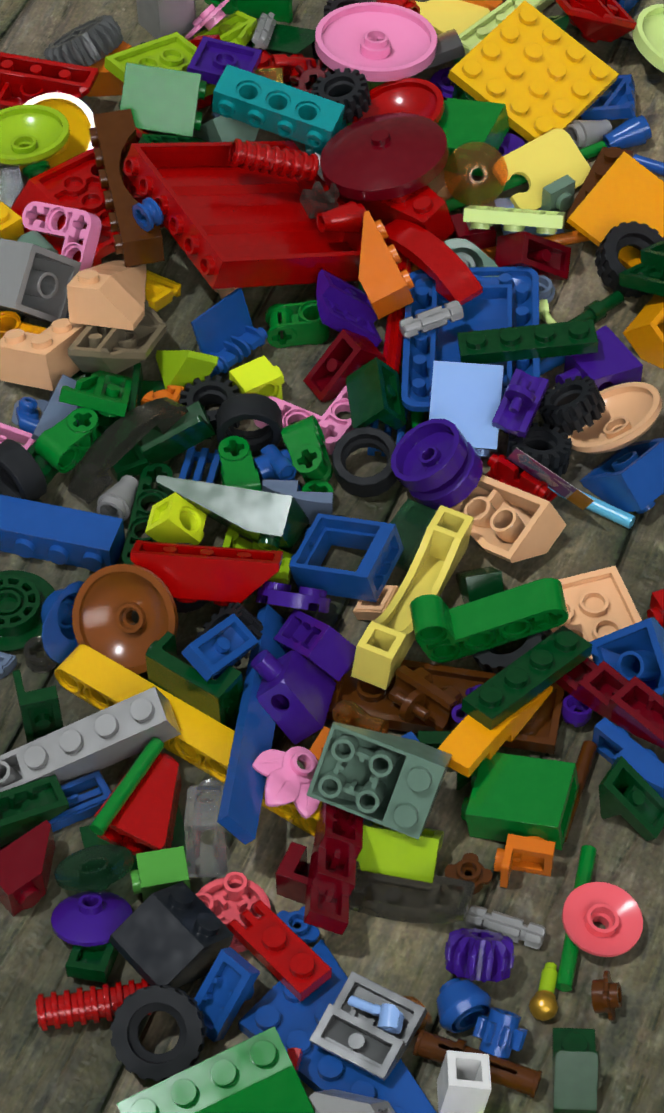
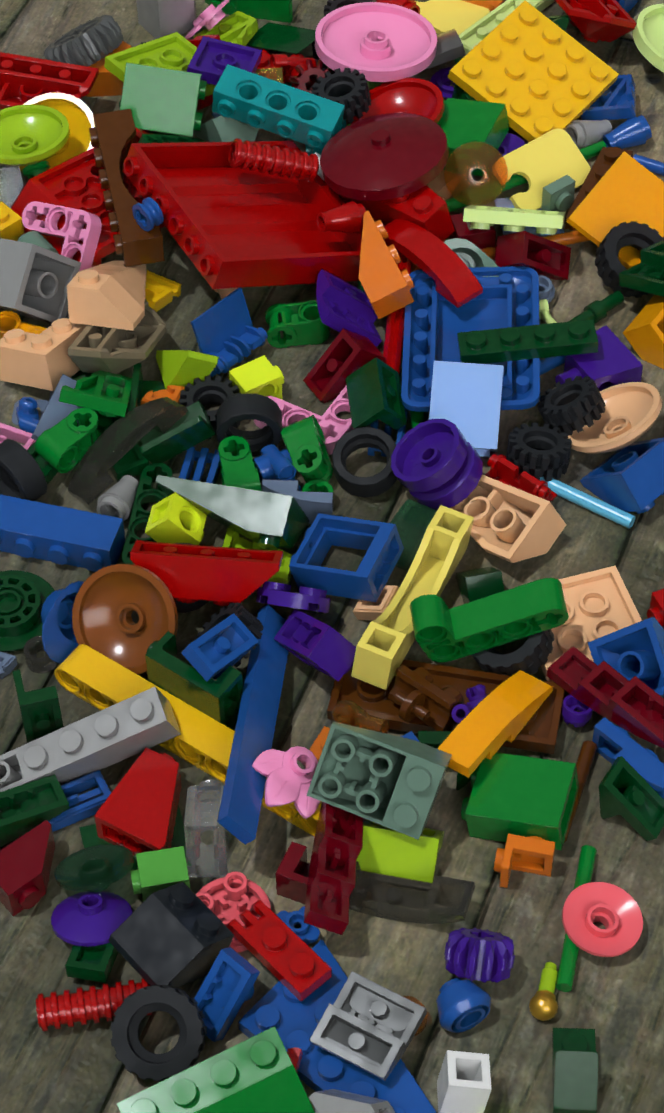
green bar [89,737,165,836] -> none
light grey axle [251,12,277,50] -> none
dark purple torso [251,649,336,745] -> none
clear smoke tile [299,182,340,219] -> none
light blue hand [348,995,404,1034] -> none
light grey axle [399,300,464,339] -> none
reddish brown pin [413,1029,542,1098] -> none
reddish brown plate [444,853,492,896] -> none
dark green plate [461,626,592,730] -> none
light grey axle [466,905,546,949] -> none
blue gear [472,1007,528,1059] -> none
dark purple hips [492,368,549,438] -> none
sticker [507,447,594,510] -> none
reddish brown plate [591,971,622,1021] -> none

